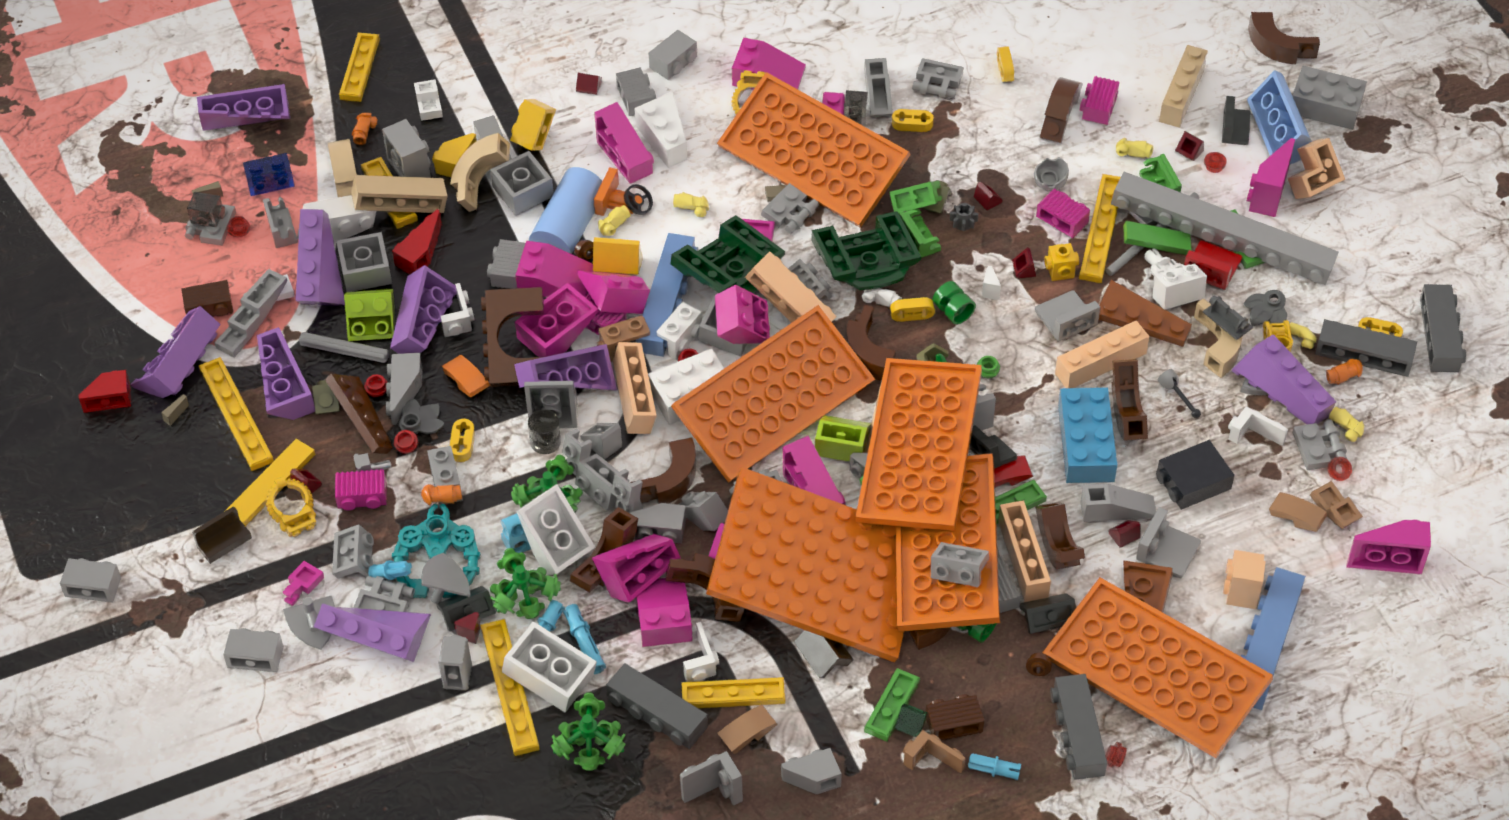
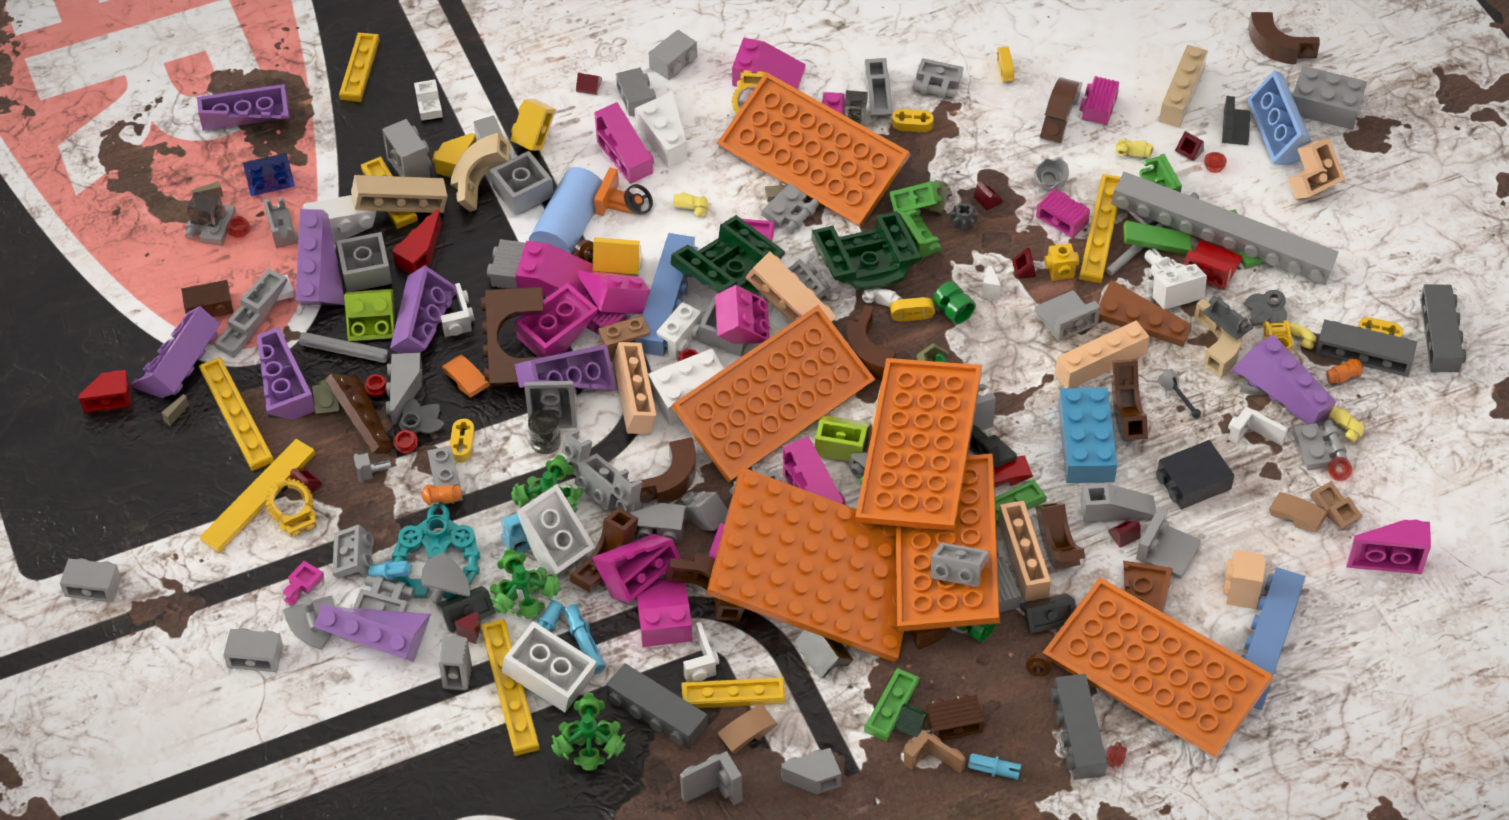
dark brown panel [192,506,252,564] -> none
tan arch [328,139,357,197] -> none
dark pink brick [335,469,387,510] -> none
orange arm [352,113,378,145] -> none
light grey slope [580,423,622,460] -> none
light yellow arm [598,205,631,236] -> none
bright green plate [977,356,1000,378] -> none
dark pink slope [1247,138,1295,217] -> none

